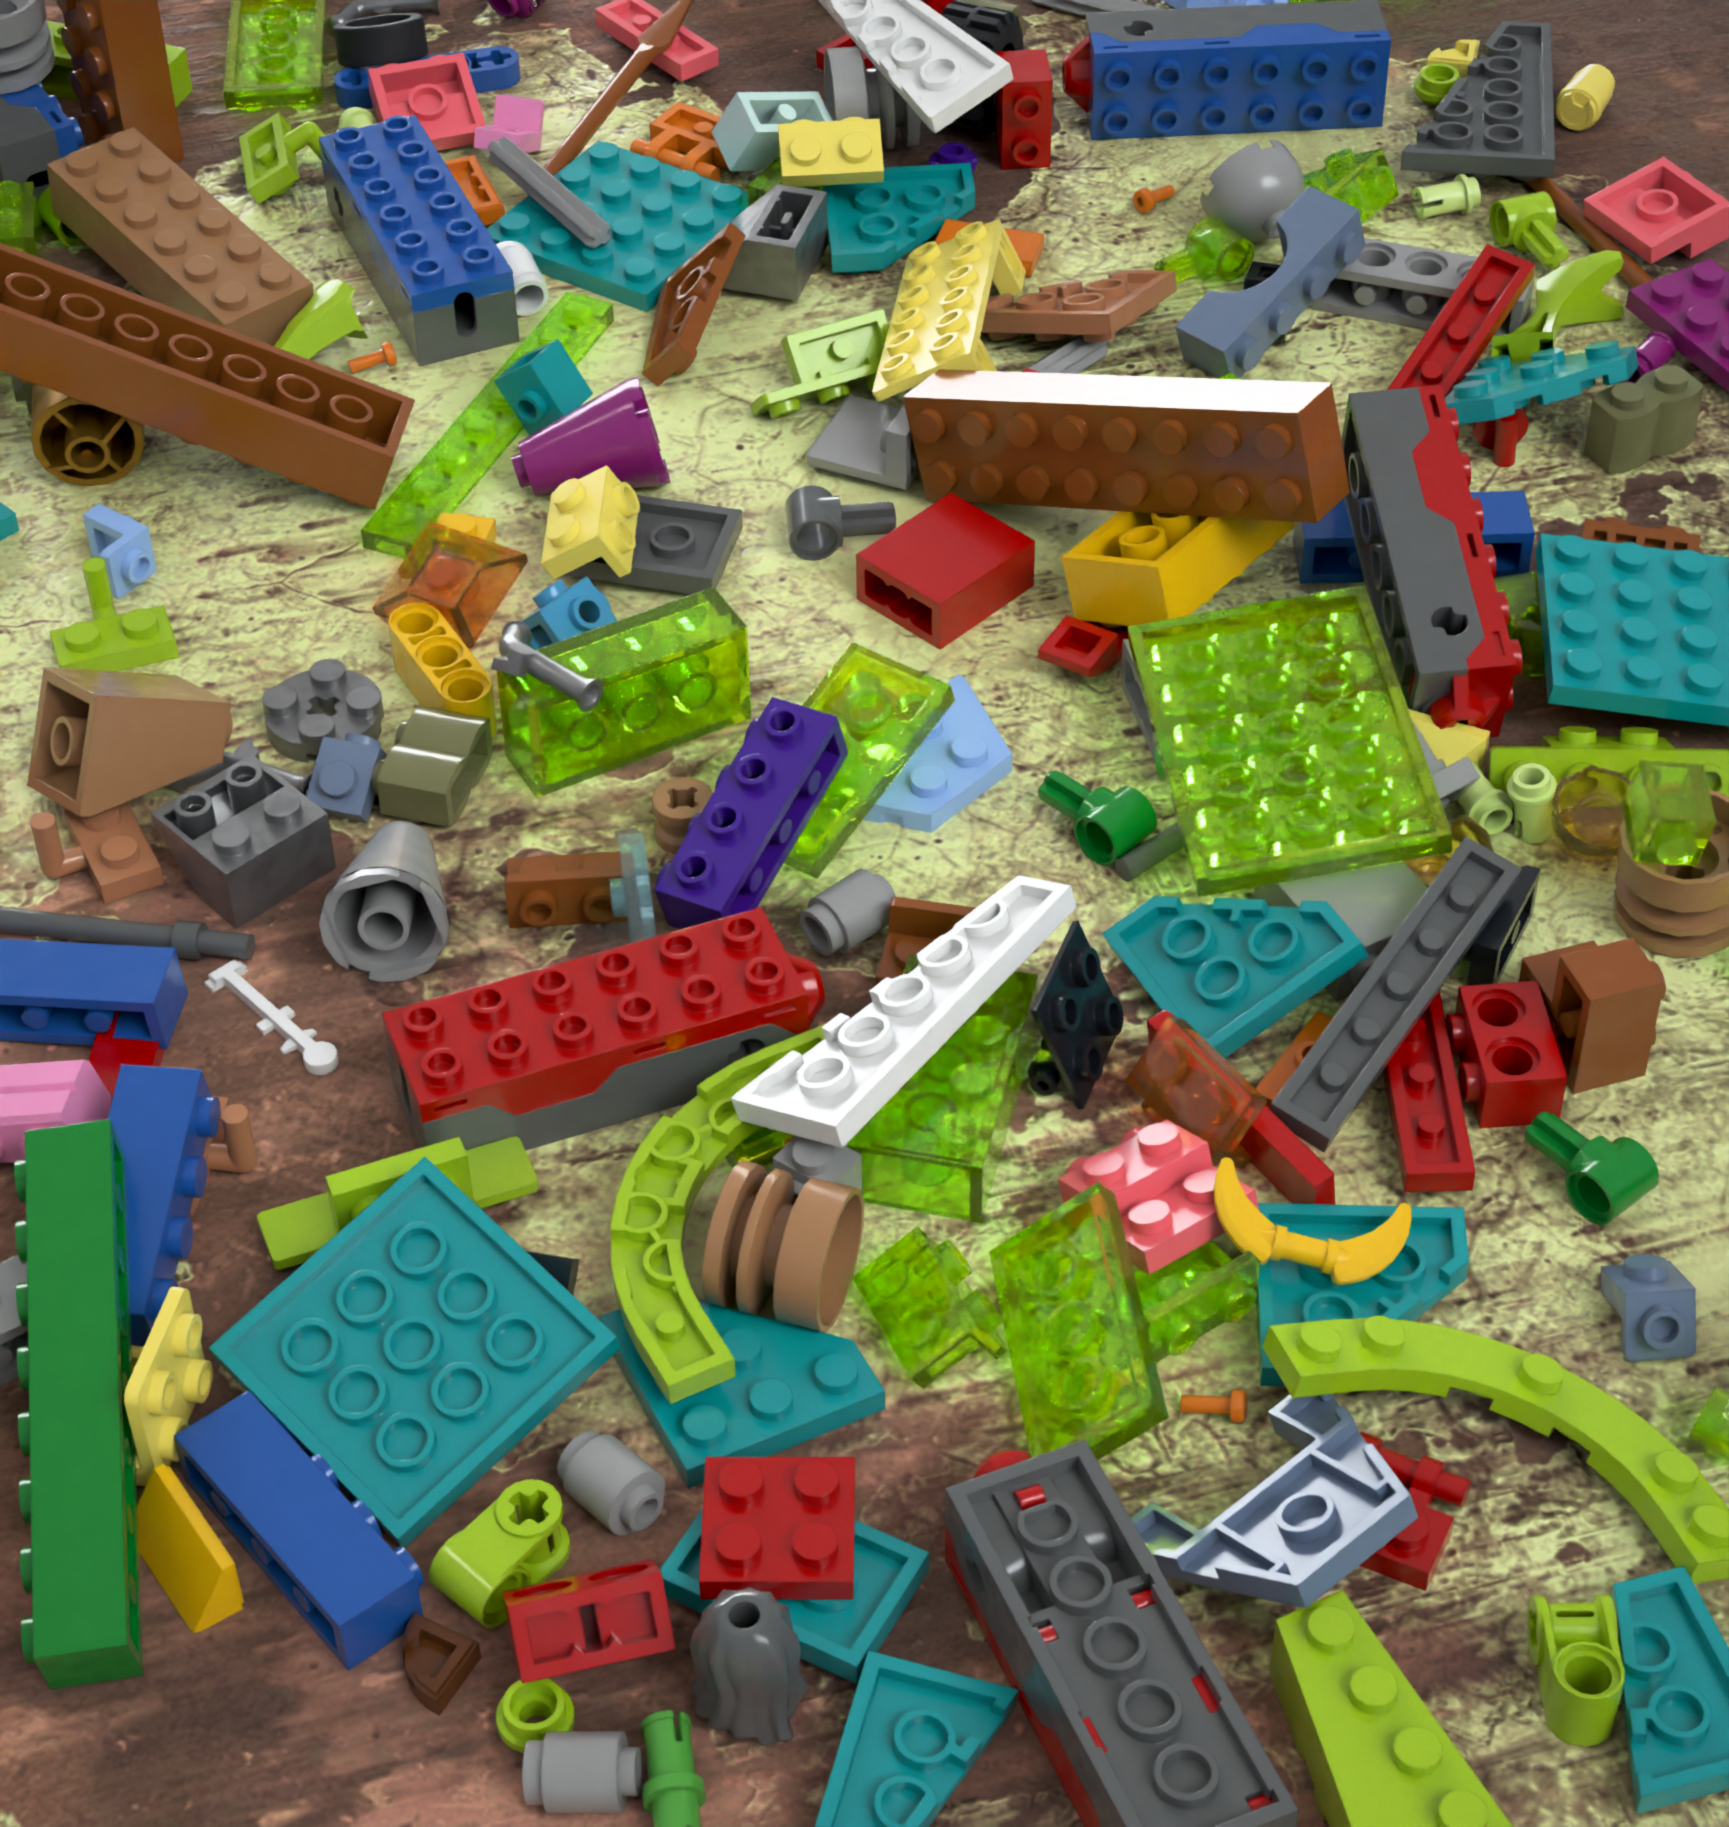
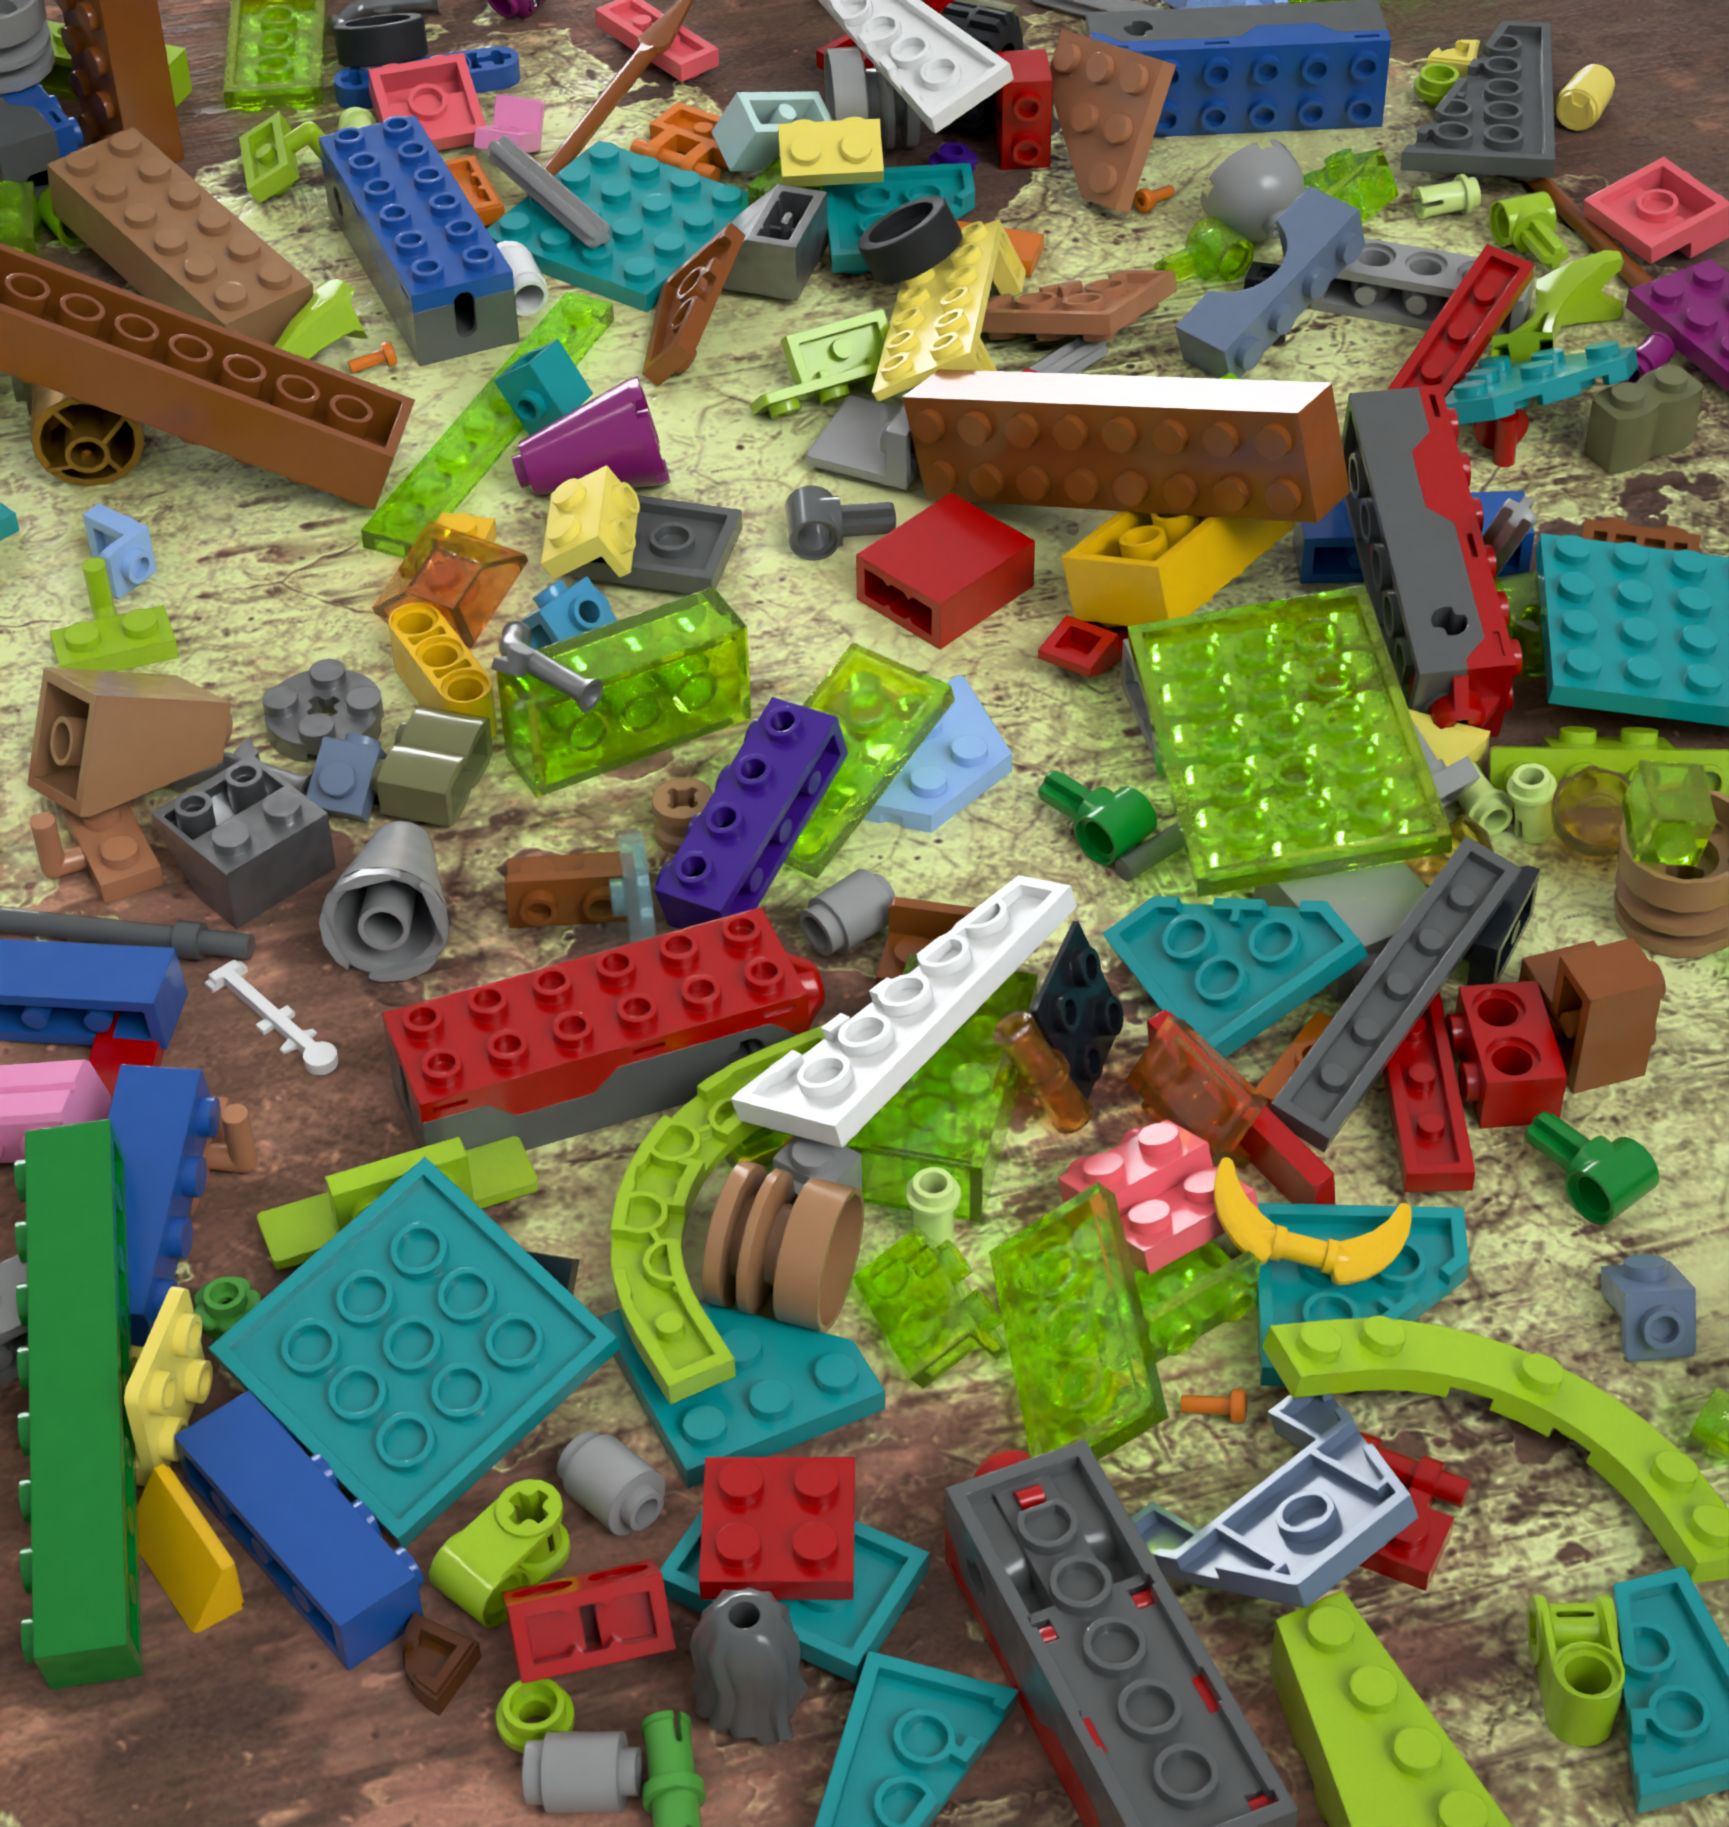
none -> bright green plate [193,1277,262,1340]
none -> black tyre [858,196,963,285]
none -> yellowish green pin [906,1167,961,1254]
none -> clear orange pin [993,1011,1093,1134]
none -> nougat plate [1050,29,1176,214]
none -> light grey axle [1482,496,1537,580]

